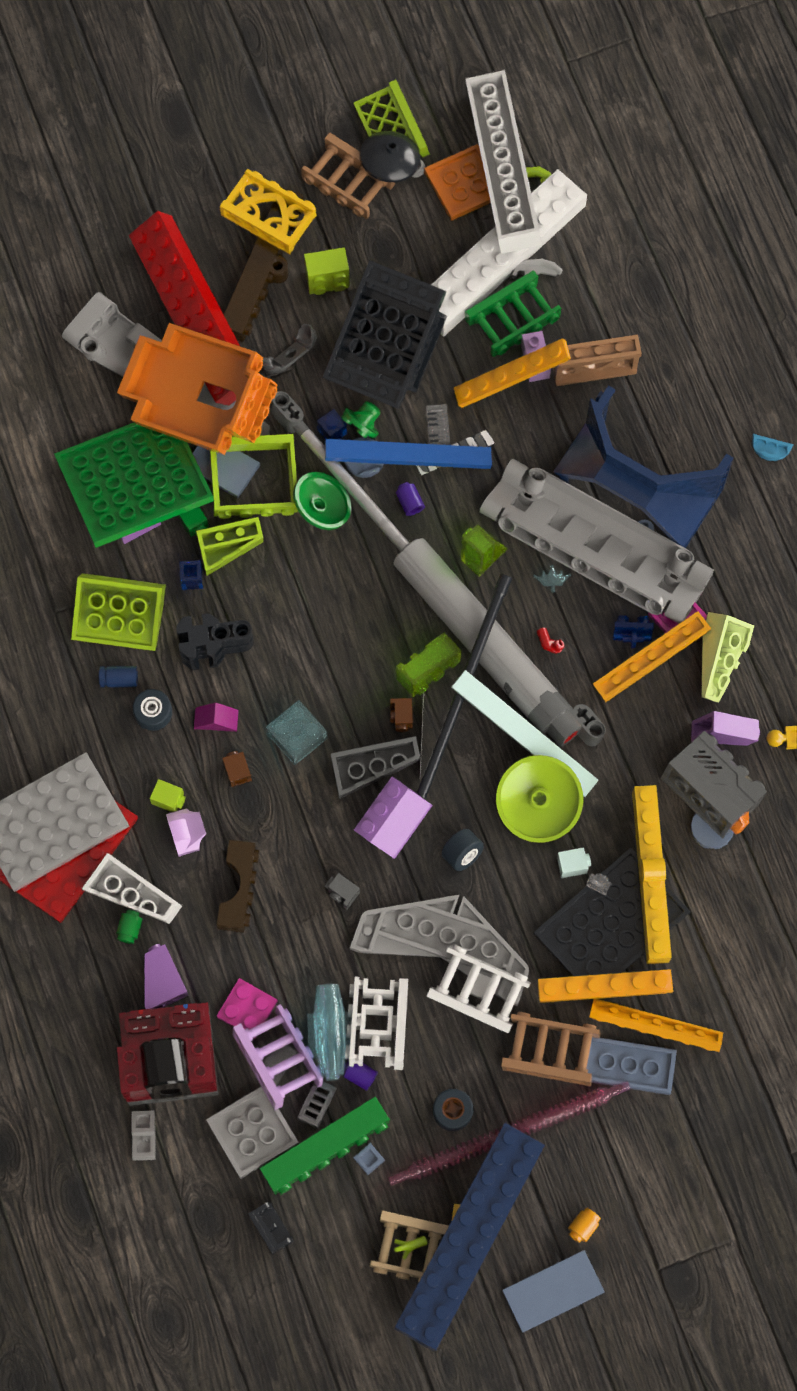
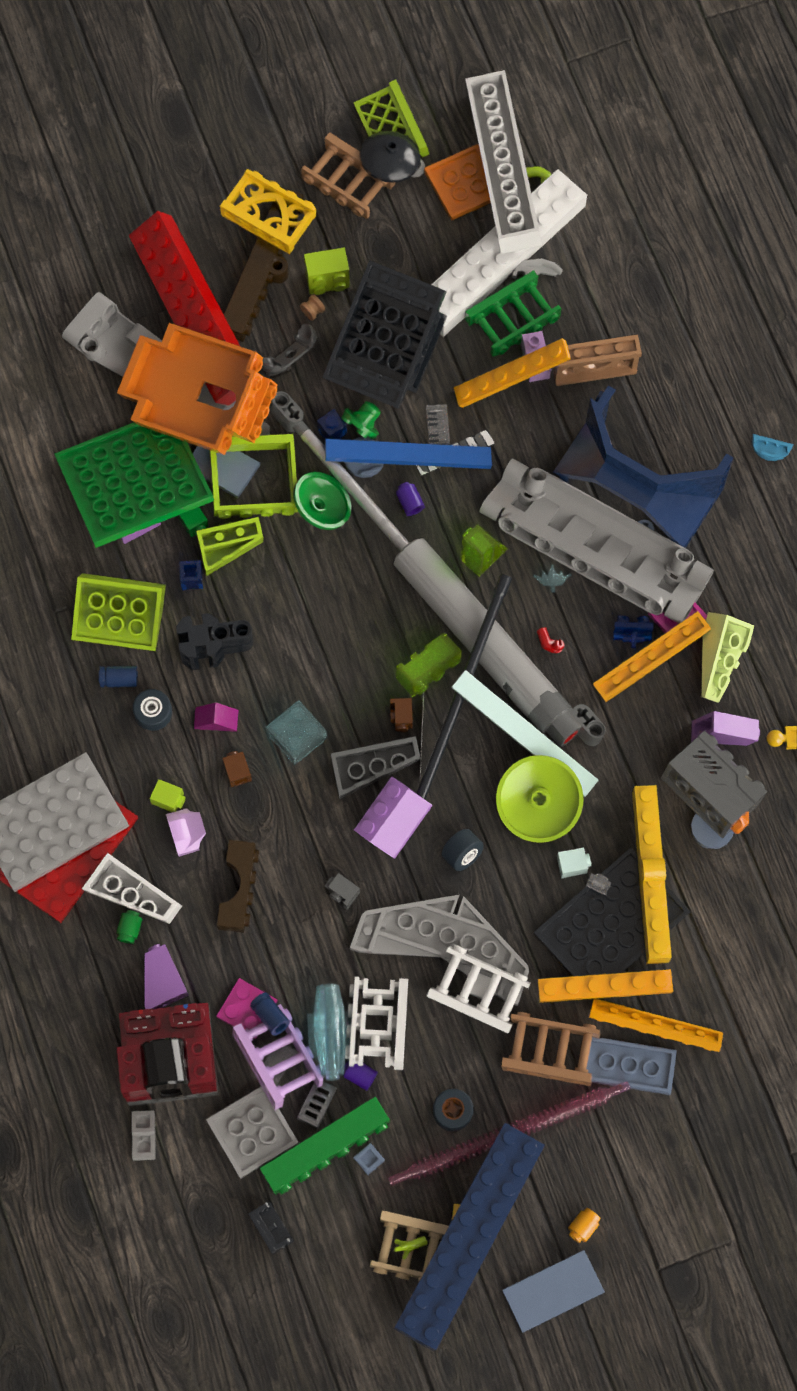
none -> dark blue piece [250,992,290,1036]
none -> medium nougat wheel [300,295,325,321]

